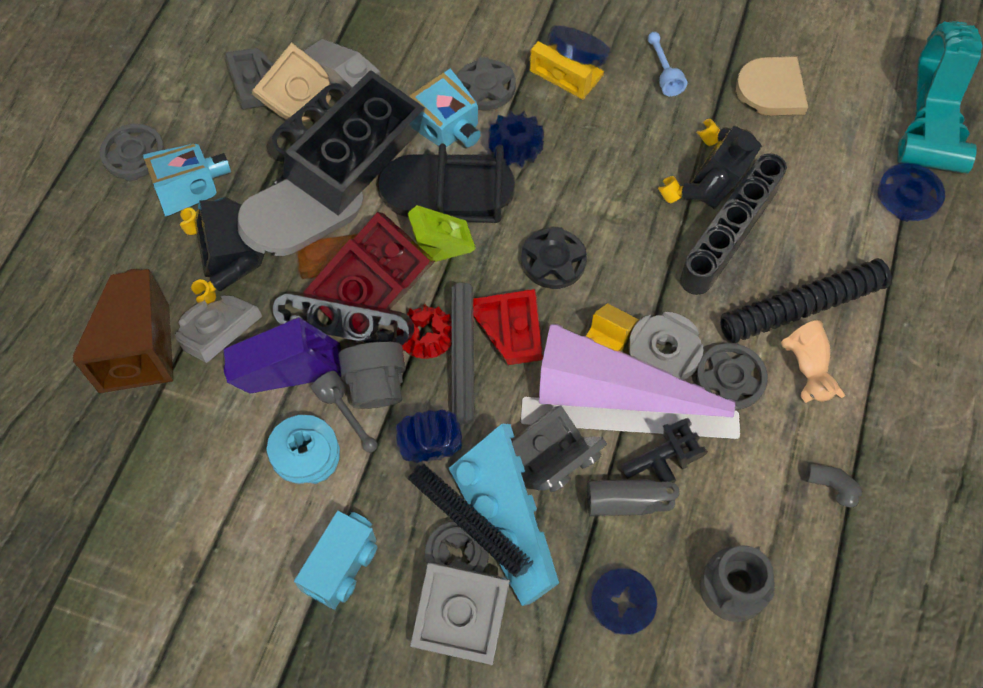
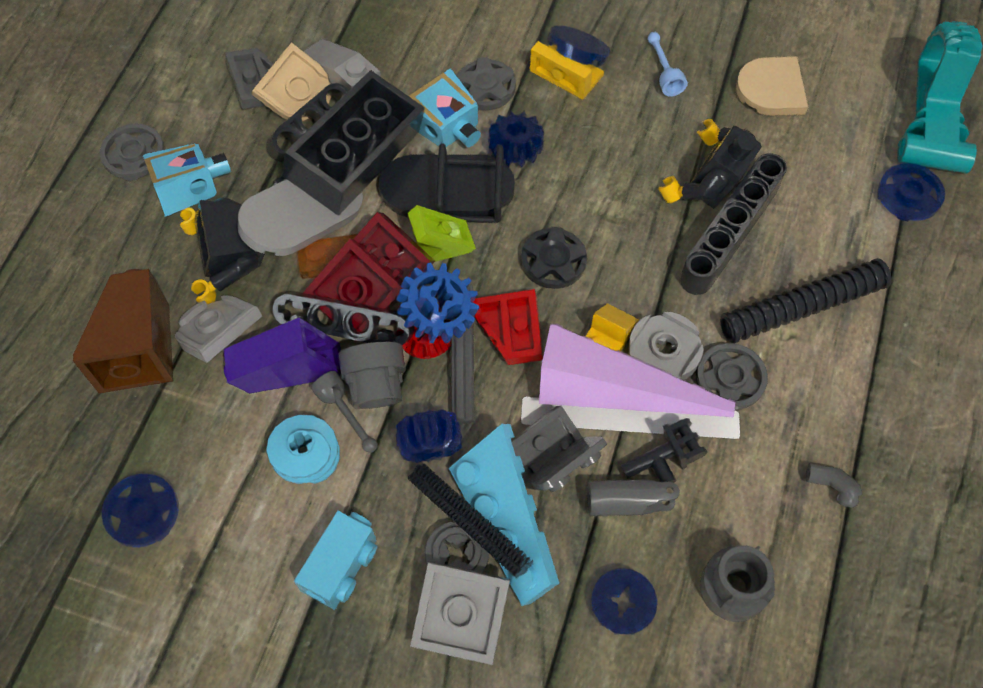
light nougat animal [781,320,845,403] -> none
none -> clear blue wheel [102,474,179,547]
none -> blue gear [396,263,479,343]

